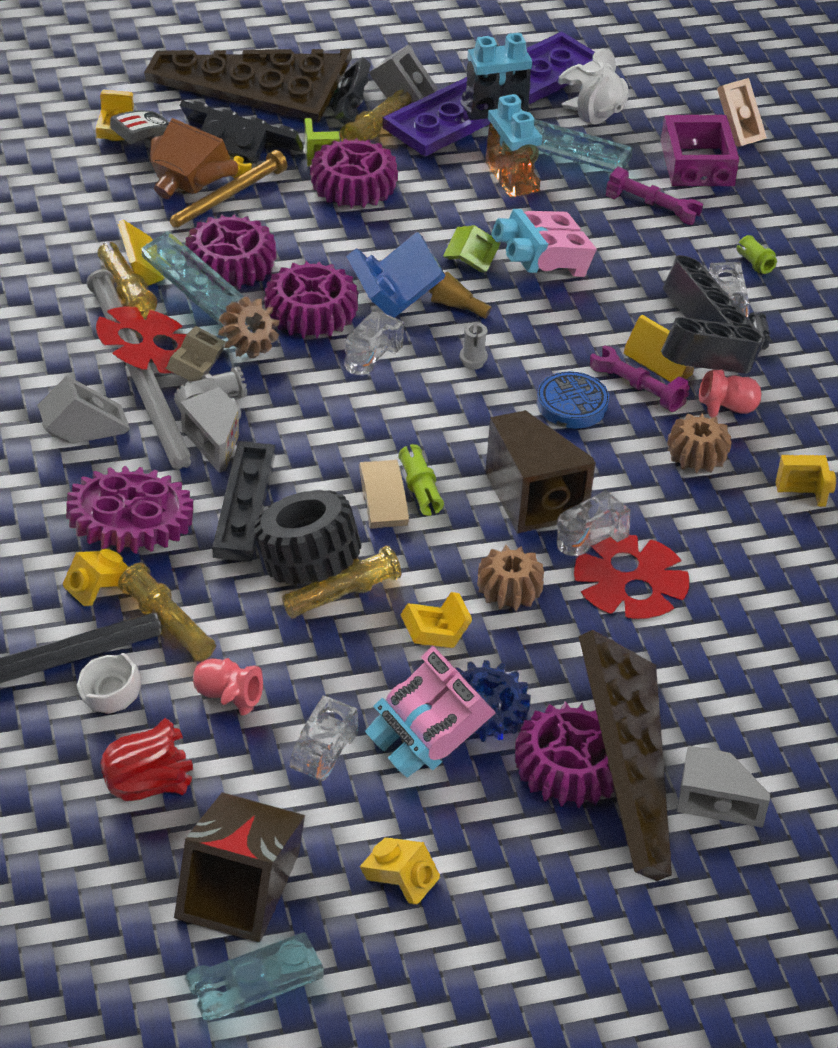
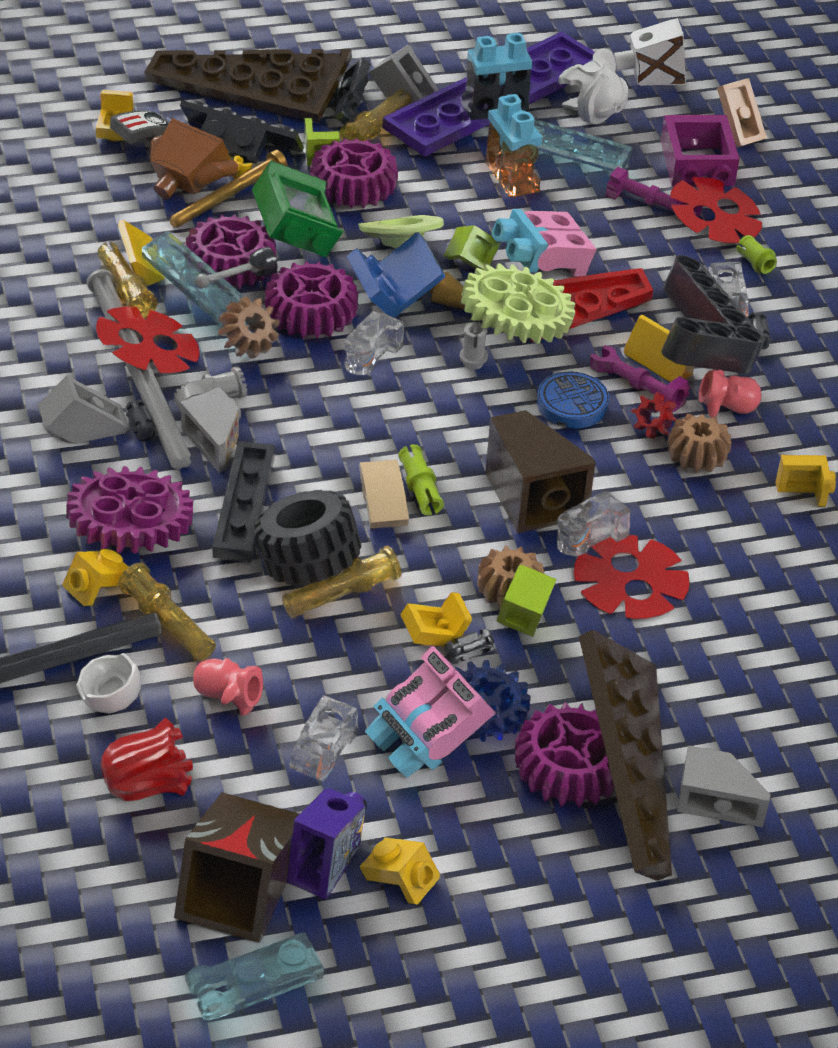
dark tan slope [166,326,226,382] -> none
none -> black piece [125,400,156,441]
none -> hinge [195,246,278,288]
none -> green window [252,160,343,257]
none -> dark purple torso [287,788,367,900]
none -> yellowish green hat [358,215,444,248]
none -> black piece [444,628,494,664]
none -> yellowish green gear [461,263,576,344]
none -> lime panel [496,565,557,637]
none -> red wing [530,268,653,342]
none -> white torso [614,18,686,86]
none -> red gear [631,392,677,439]
none -> red piece [670,177,762,243]

